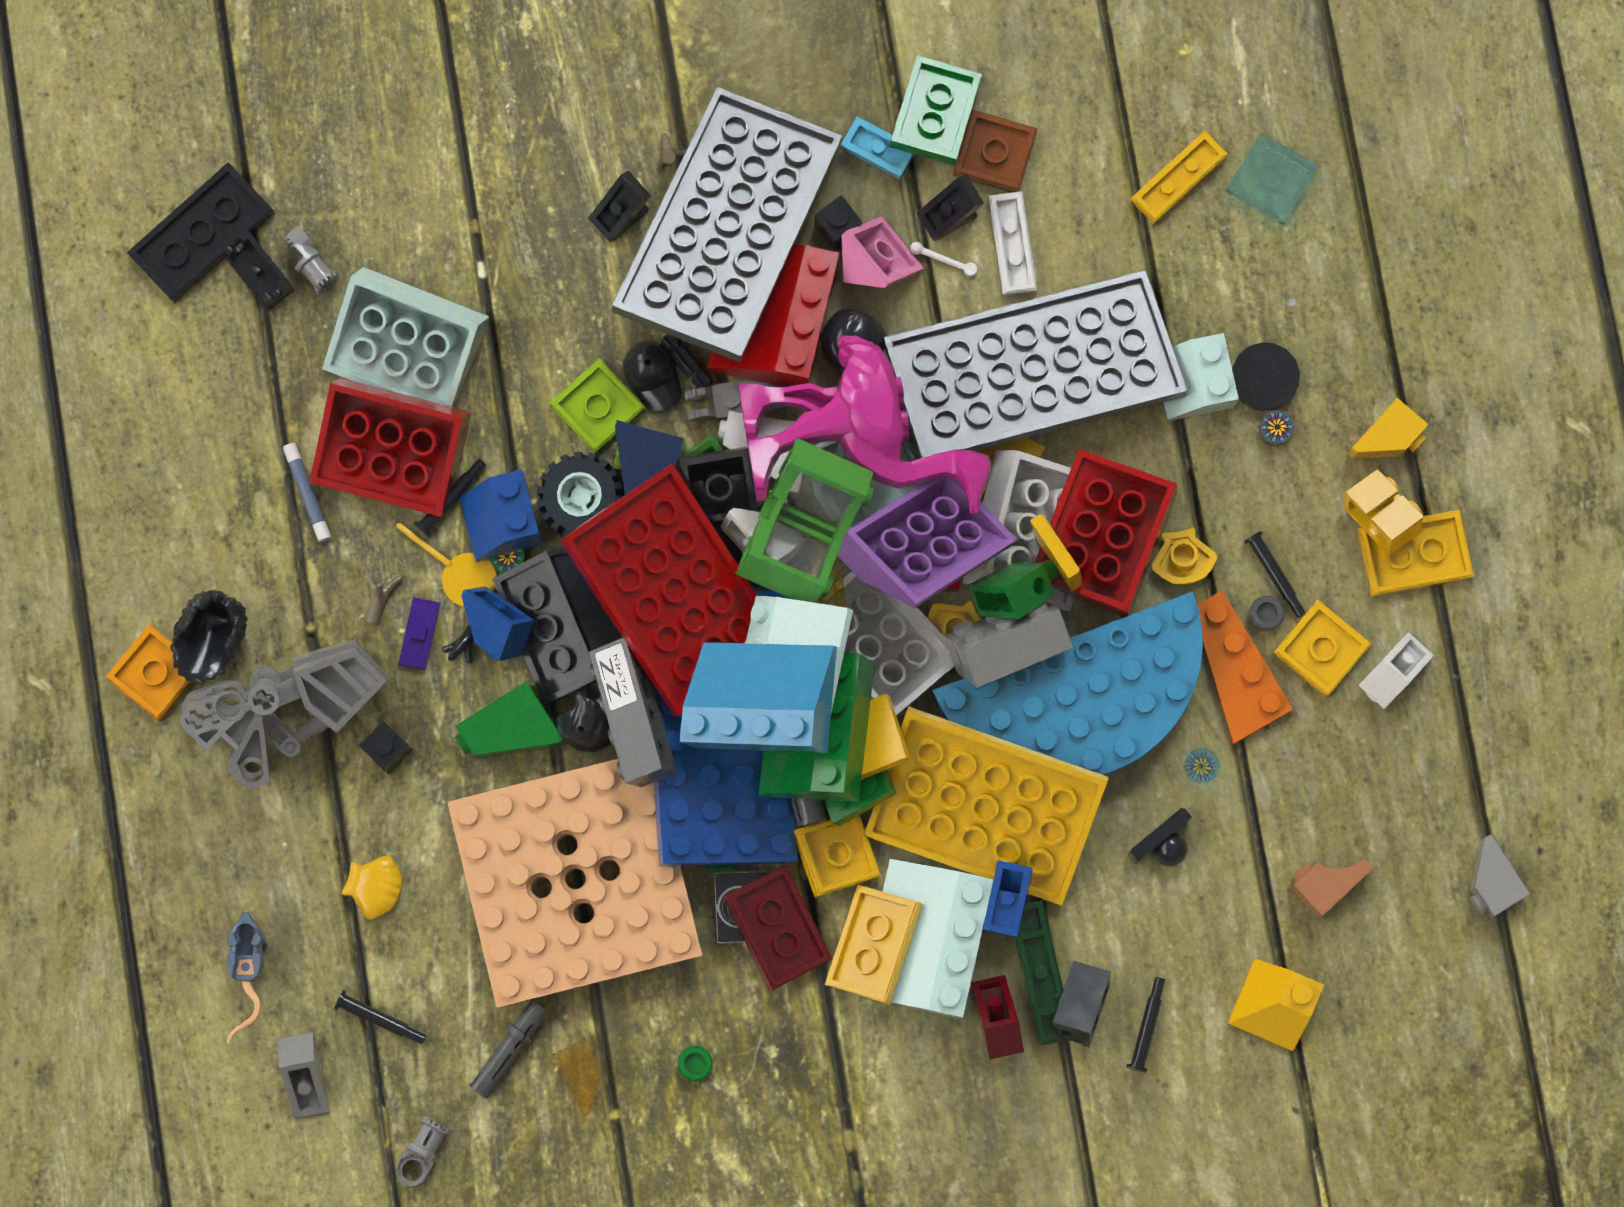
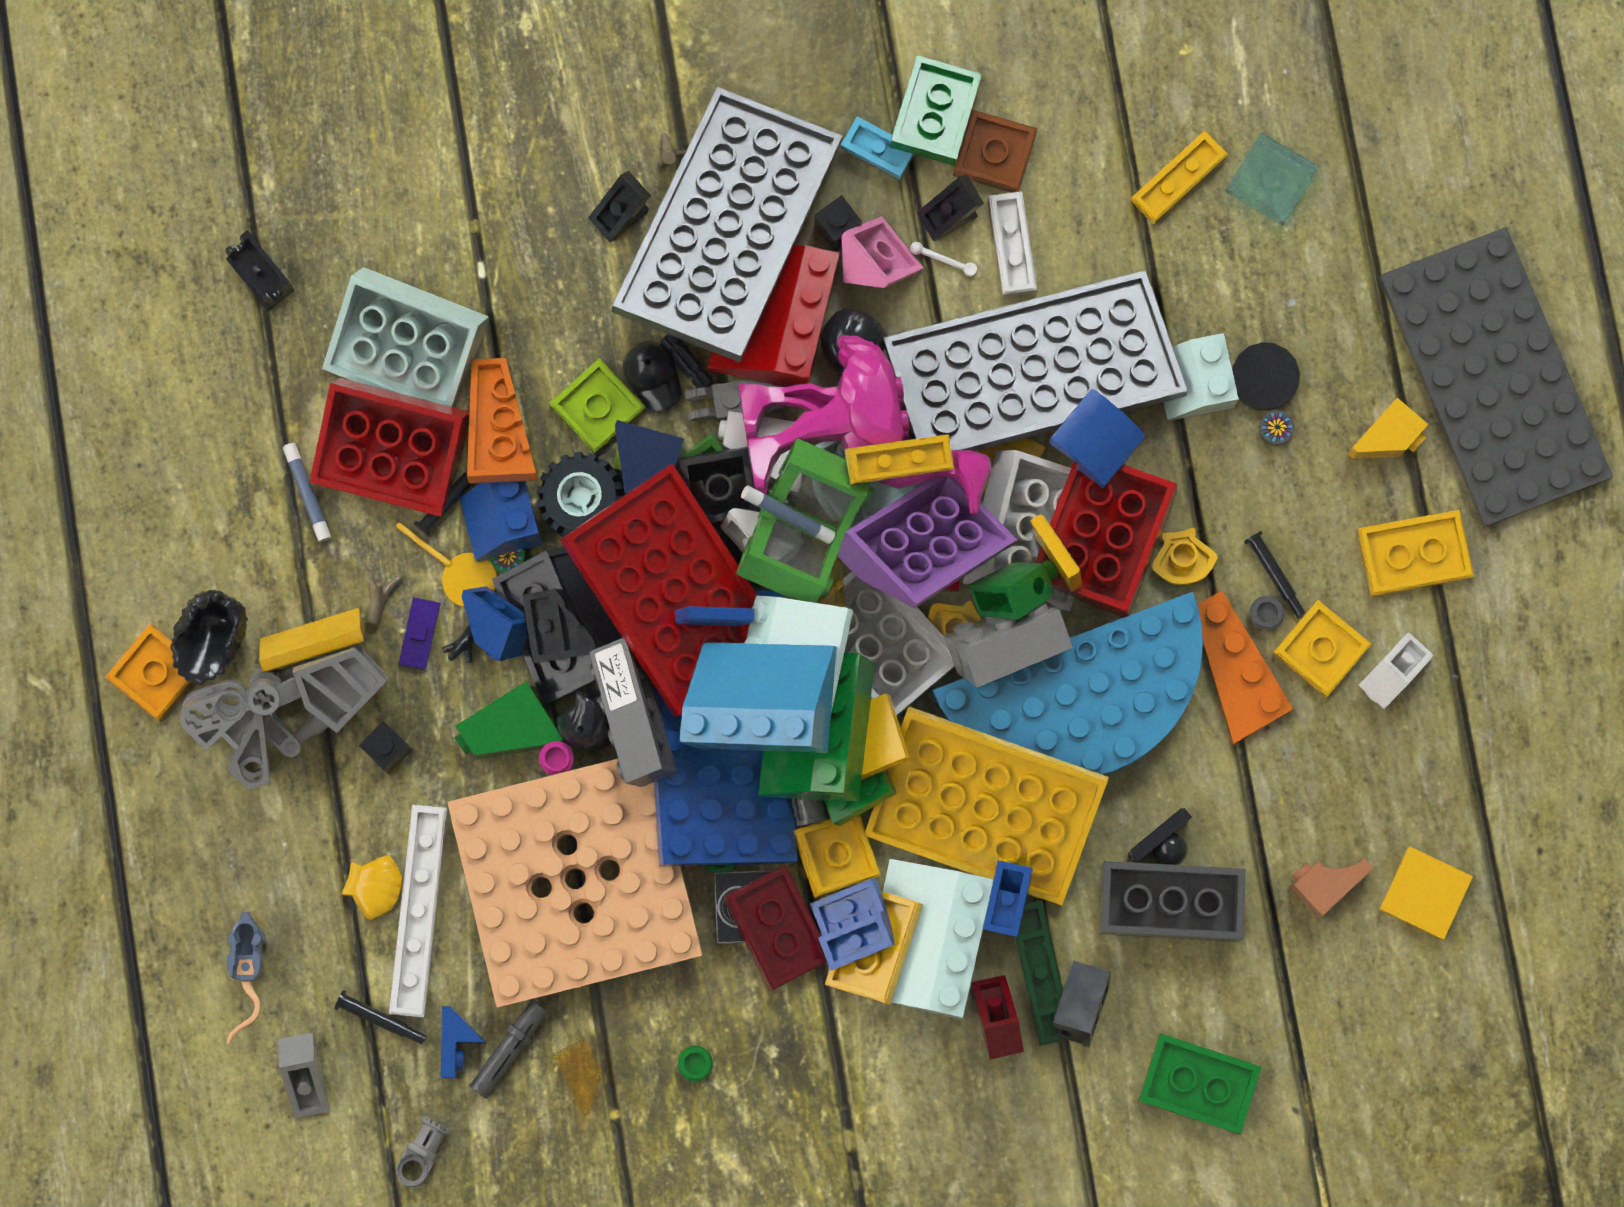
black tile [127,162,275,303] -> none
light grey connector [283,226,340,295] -> none
black piece [1126,977,1165,1073] -> none
clear light blue tile [1184,748,1220,784] -> none
yellow slope [1227,959,1324,1052] -> none
yellow piece [1343,469,1424,556] -> none
light grey slope [1469,834,1530,919] -> none
none -> yellow tile [259,608,364,672]
none -> white tile [389,805,448,1018]
none -> blue slope [441,1006,487,1078]
none -> orange wing [467,358,538,484]
none -> black wing [522,589,600,664]
none -> dark pink plate [539,741,574,775]
none -> blue tile [675,606,754,627]
none -> sand blue bar [741,485,835,544]
none -> slope [810,878,895,970]
none -> yellow tile [845,434,954,485]
none -> blue slope [1050,388,1146,489]
none -> dark grey brick [1098,861,1246,942]
none -> green plate [1138,1033,1261,1135]
none -> dark grey plate [1378,227,1613,528]
none -> yellow tile [1379,846,1473,940]

